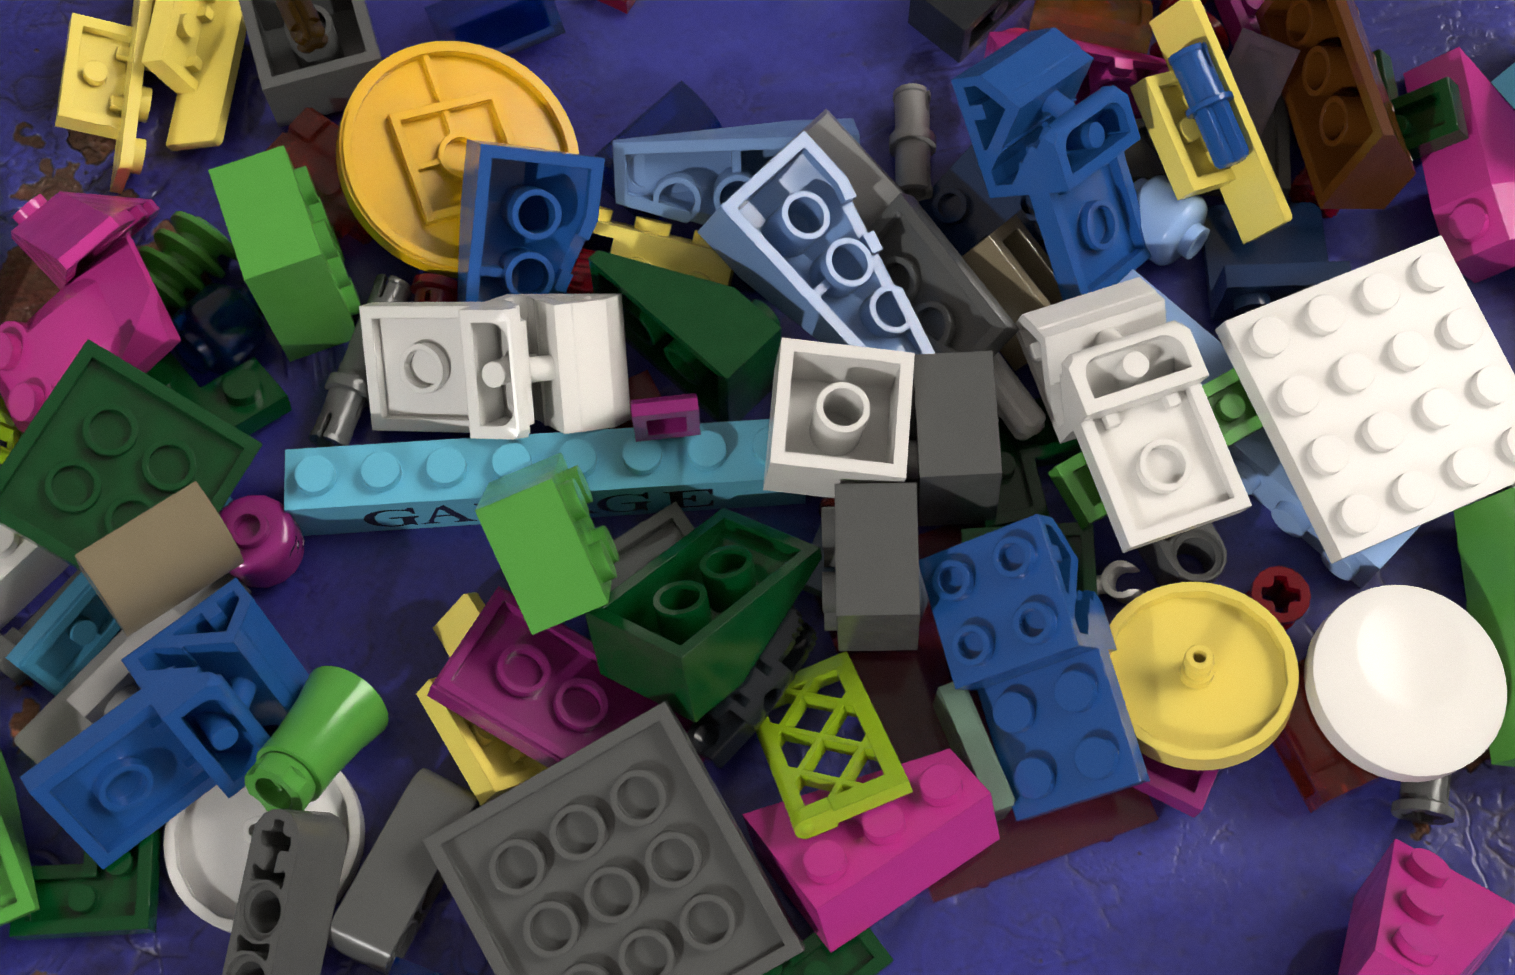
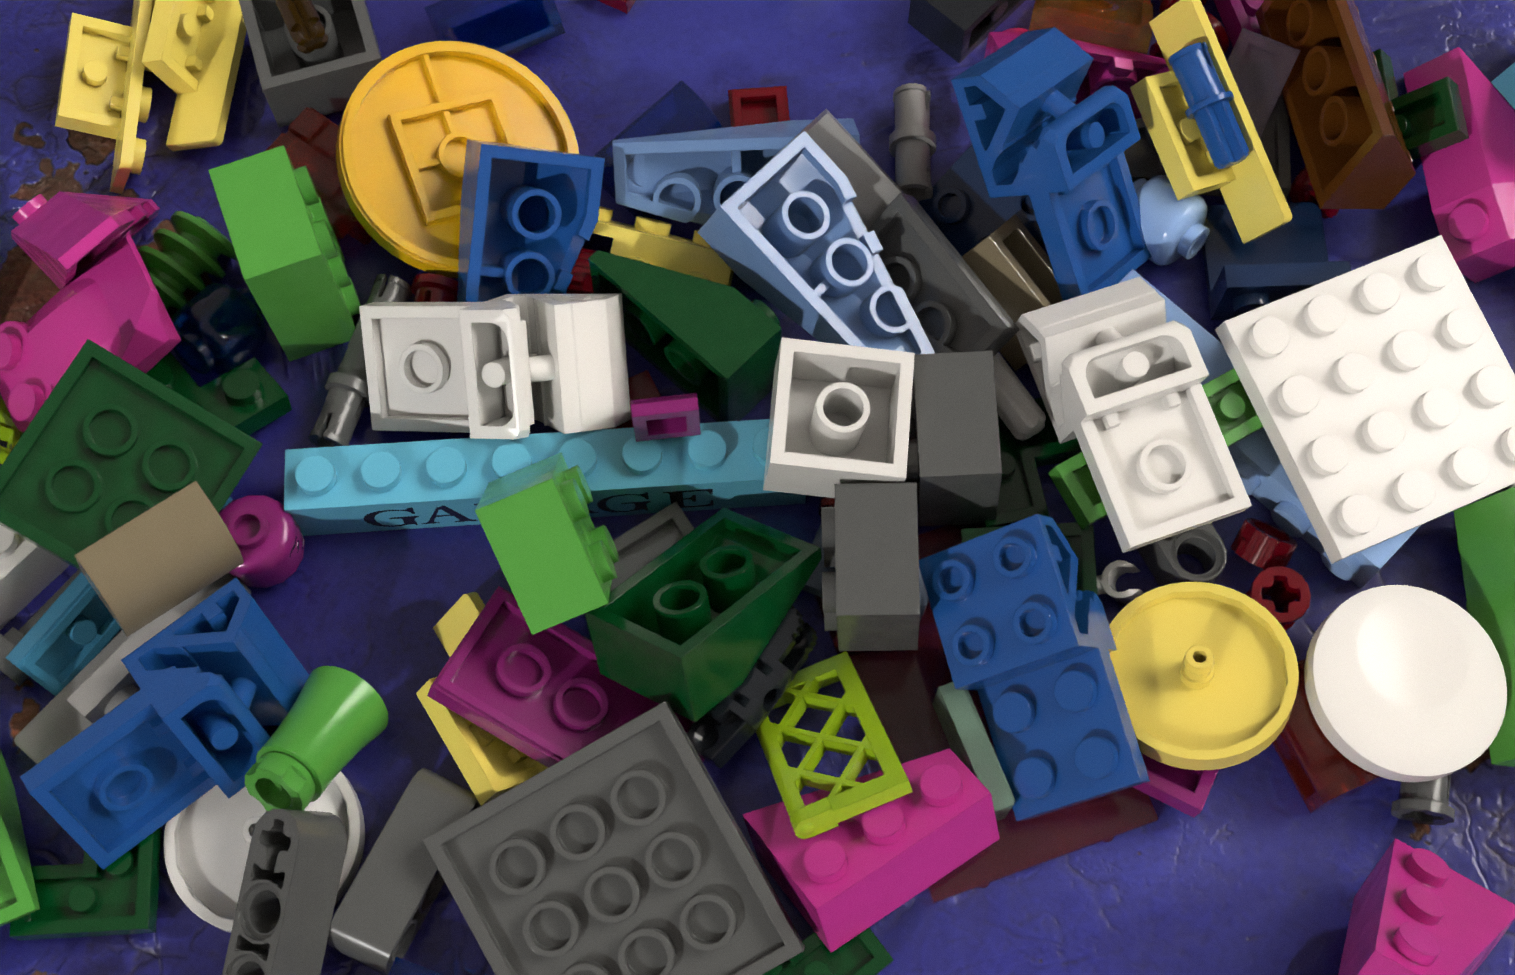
none -> dark red tile [728,86,790,127]
none -> dark red axle [1231,518,1298,570]

